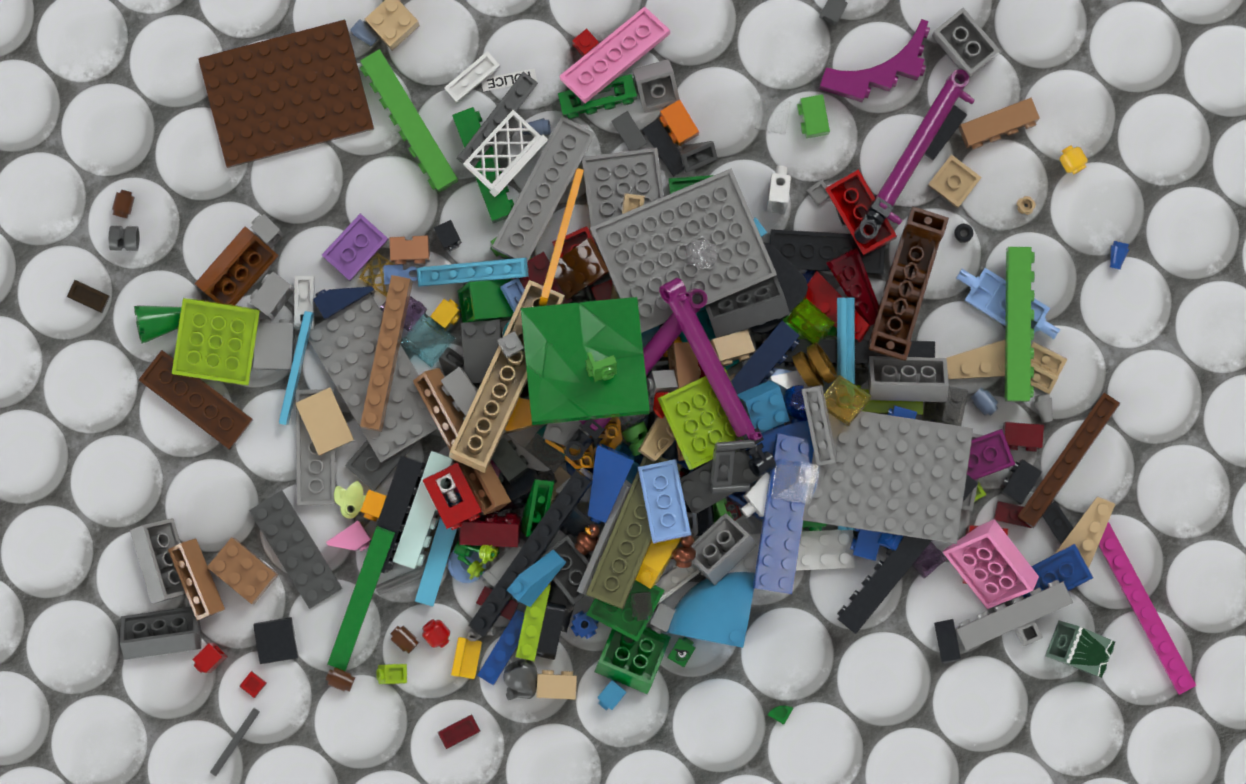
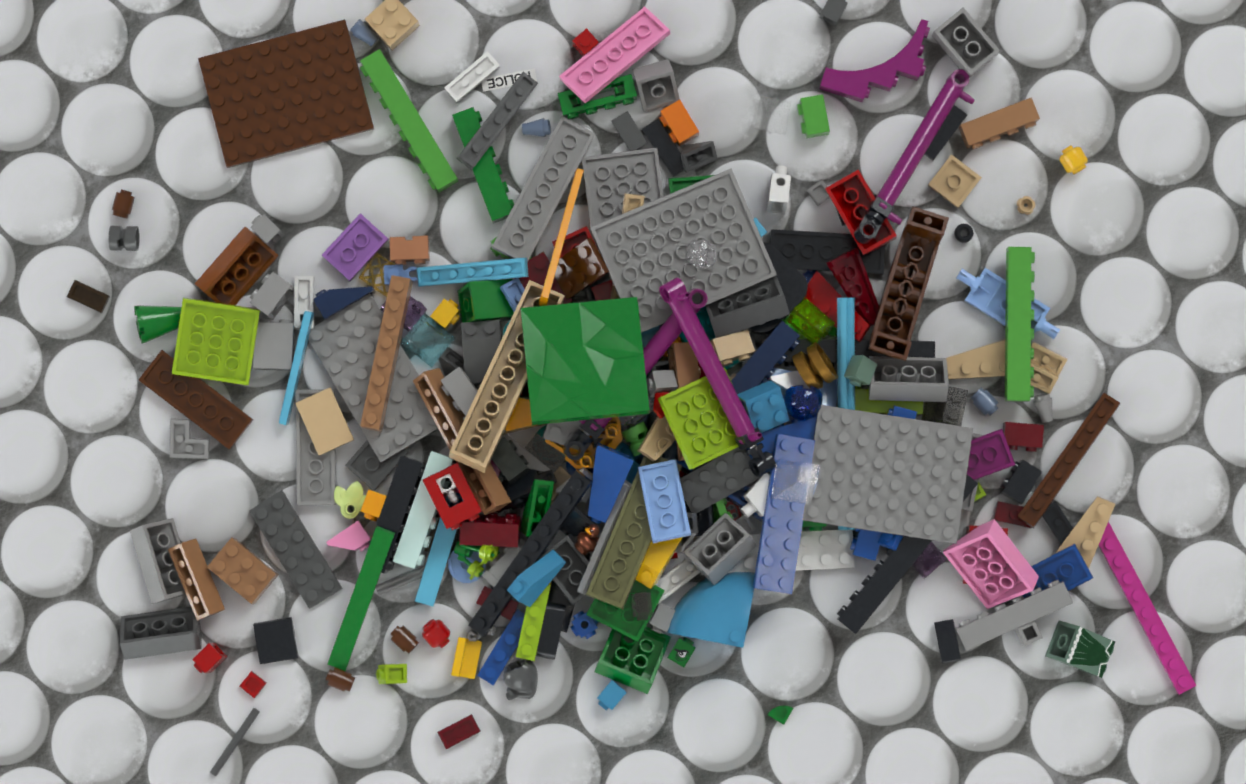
black brick [434,220,462,251] -> none
white fence [463,110,548,197] -> none
light grey plate [497,331,524,358] -> none
tan brick [536,670,577,699] -> none
bright green bracket [585,352,617,382] -> none
copper animal [672,535,696,568] -> none
dark grey plate [711,440,755,494] -> none
light grey plate [802,385,838,466] -> none
clear yellow plate [824,375,871,426] -> none
blue cone [1110,241,1129,270] -> none
none -> light grey plate [170,418,209,459]
none -> sand green brick [844,355,878,387]

